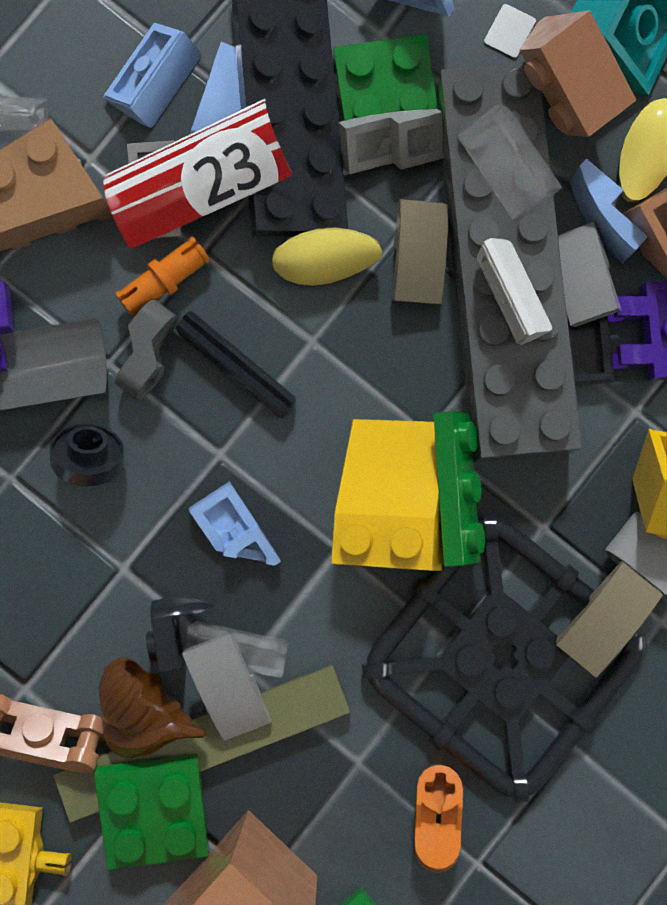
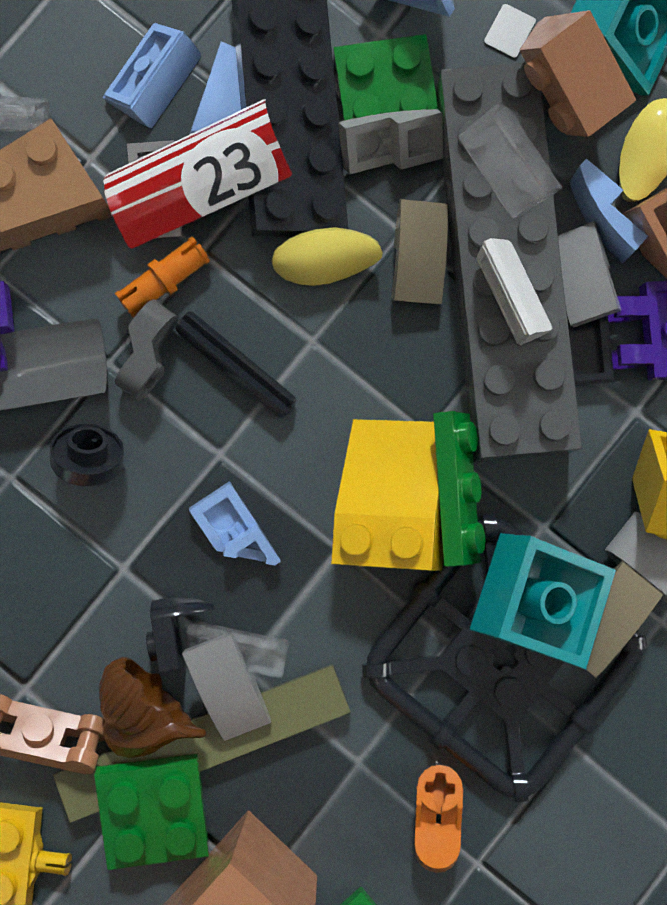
none -> teal slope [469,533,616,669]

